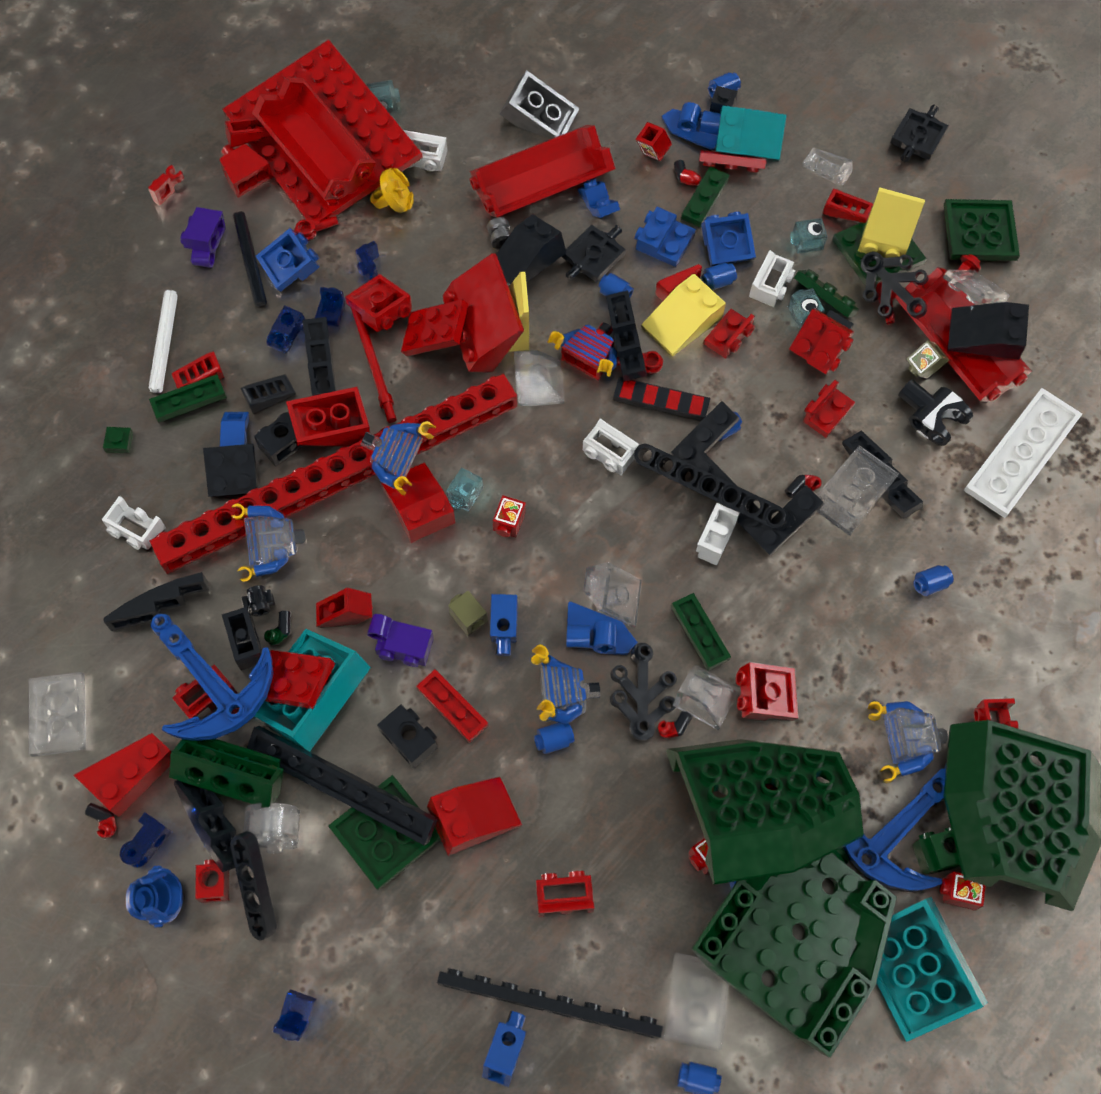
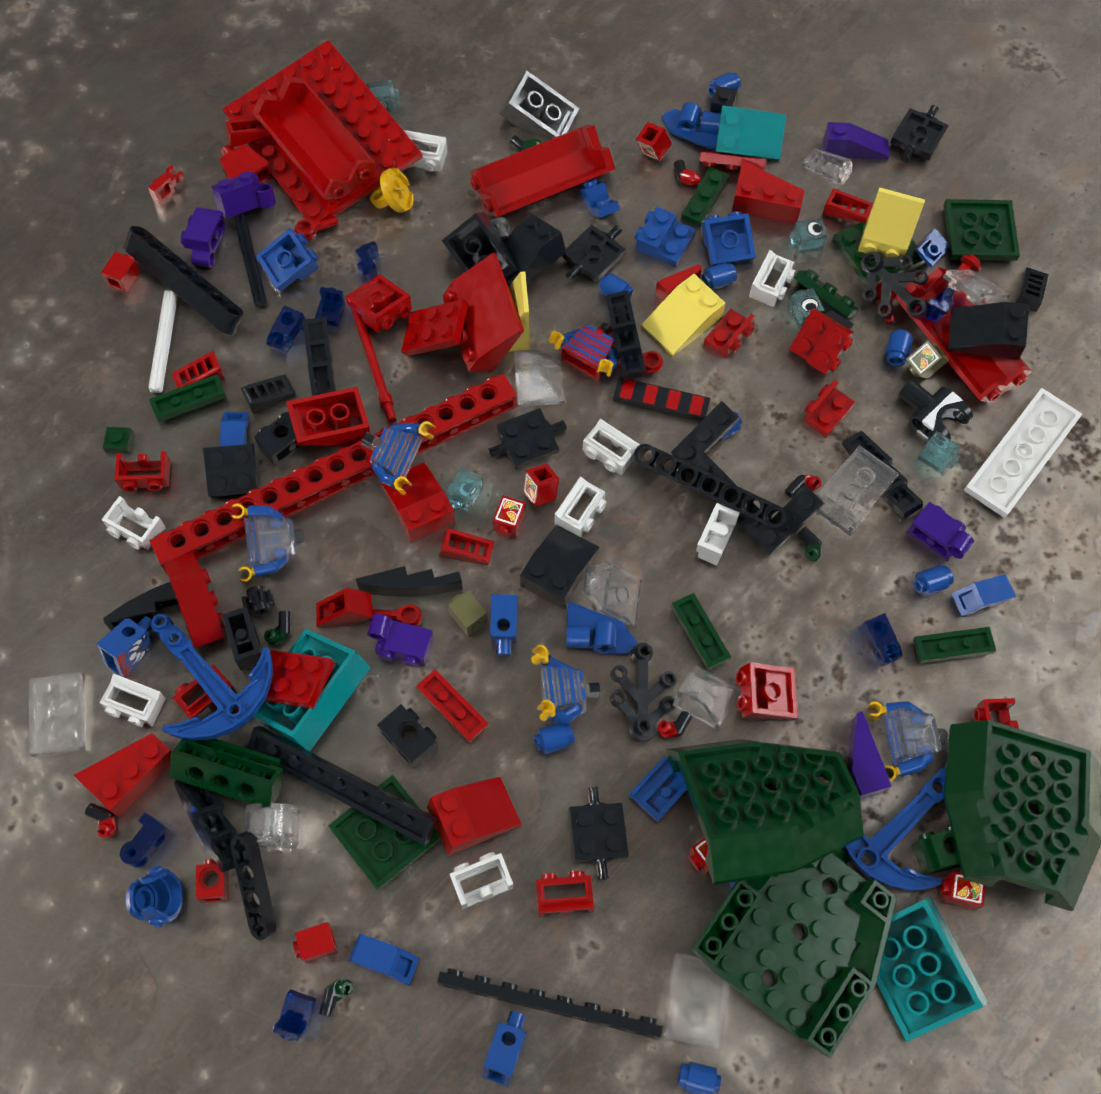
none -> blue torso [97,616,153,678]
none -> white window [100,673,167,727]
none -> red brick [101,252,141,293]
none -> red window [114,451,172,492]
none -> black beam [123,226,244,335]
none -> red wedge [163,552,225,648]
none -> dark purple hinge [211,172,276,219]
none -> red brick [293,922,339,963]
none -> arm [319,978,353,1017]
none -> blue slope [348,934,420,985]
none -> black slope [356,566,463,597]
none -> red plate [372,604,423,626]
none -> red slope [439,528,494,565]
none -> black slope [441,212,518,279]
none -> white window [450,852,514,909]
none -> black plate [488,408,567,469]
none -> arm [509,135,542,152]
none -> black slope [520,525,600,609]
none -> red brick [523,463,559,507]
none -> white window [554,476,607,537]
none -> black plate [568,786,629,880]
none -> blue plate [629,756,687,822]
none -> red wedge [731,160,805,224]
none -> arm [797,526,822,561]
none -> dark purple slope [823,122,889,160]
none -> dark purple slope [847,711,892,800]
none -> clear blue leg [858,613,903,666]
none -> blue brick [885,329,913,366]
none -> dark purple hinge [907,502,974,561]
none -> dark green plate [913,627,996,664]
none -> slope [915,228,949,267]
none -> clear blue bracket [917,286,955,322]
none -> clear light blue brick [918,431,961,474]
none -> blue slope [952,574,1017,617]
none -> black slope [1015,267,1049,312]

